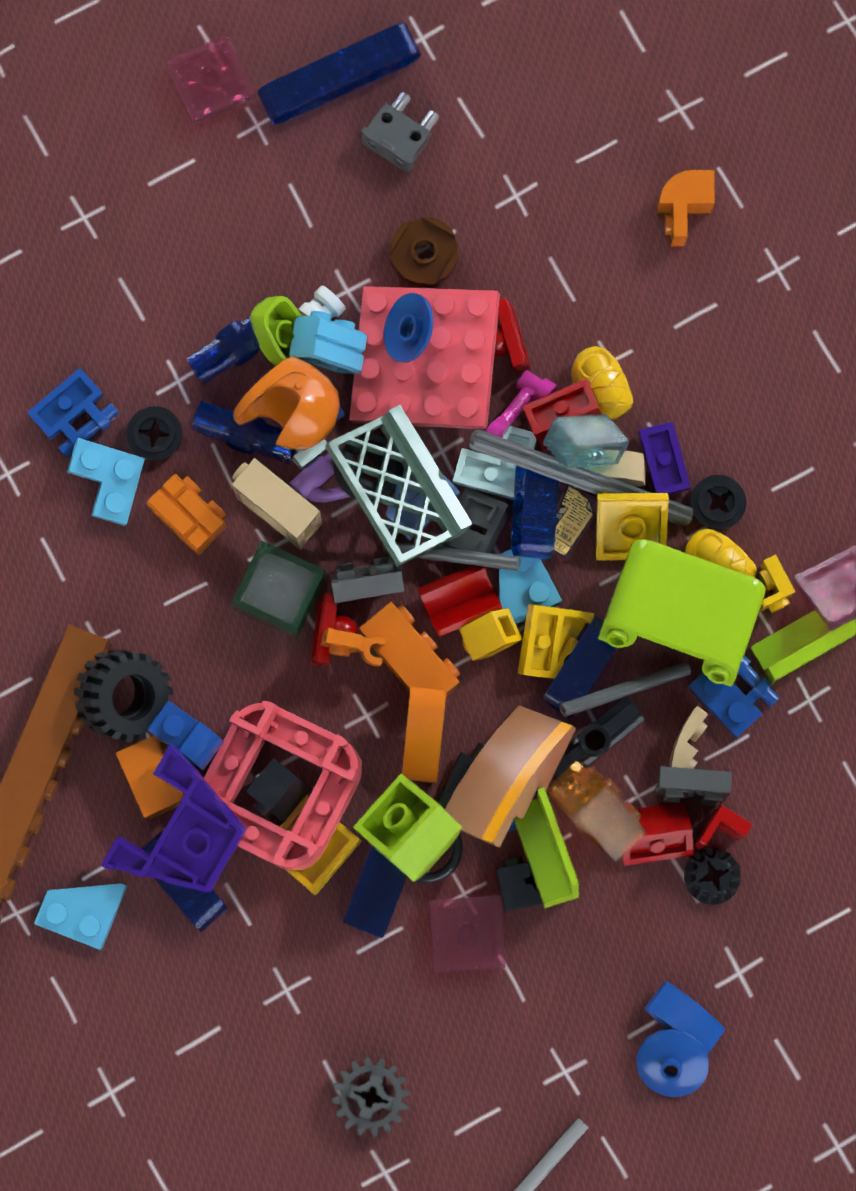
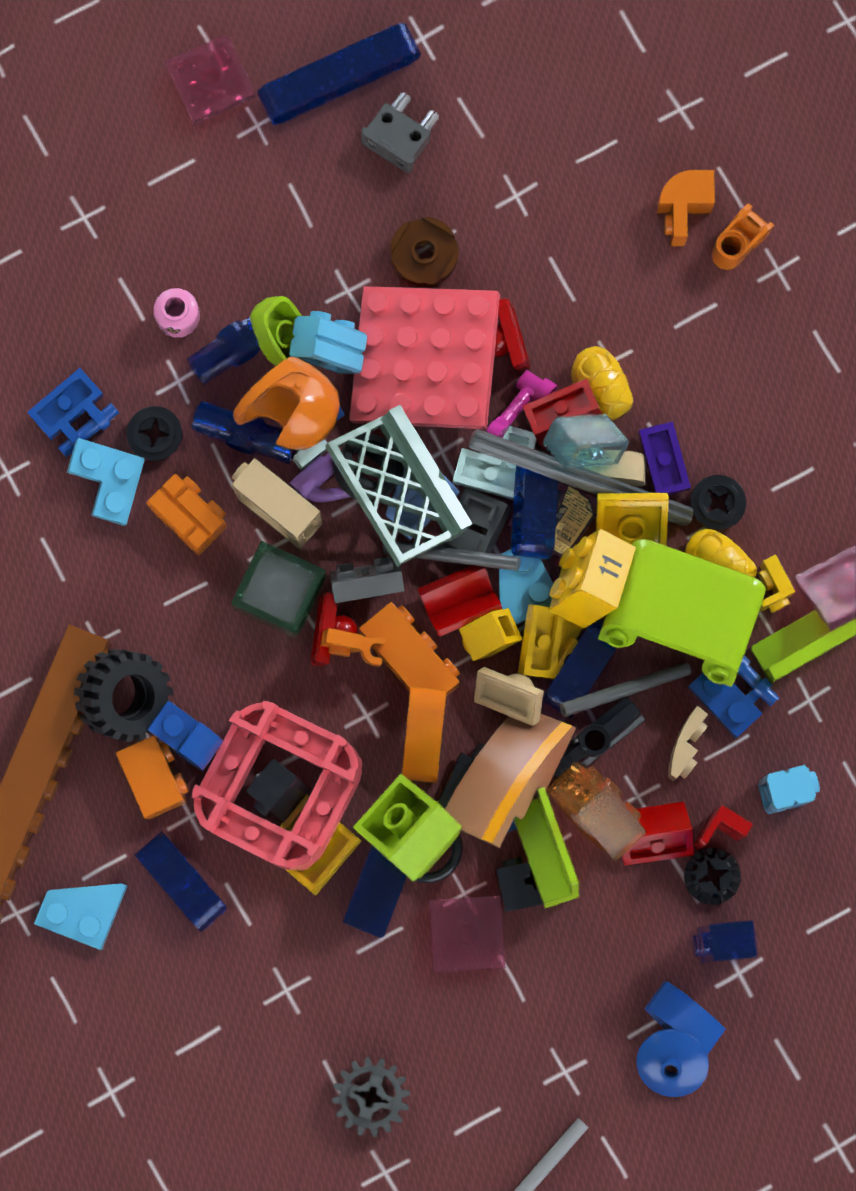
dark purple wing [101,745,247,892] -> none
white wheel [298,285,346,320] -> none
blue dish [384,293,433,363] -> none
dark grey piece [654,766,732,807] -> none
none -> bright pink head [154,288,200,337]
none -> tan tile [474,667,543,726]
none -> yellow brick [548,529,636,629]
none -> clear blue brick [693,920,758,964]
none -> orange piece [711,203,775,270]
none -> medium azure brick [757,765,820,815]

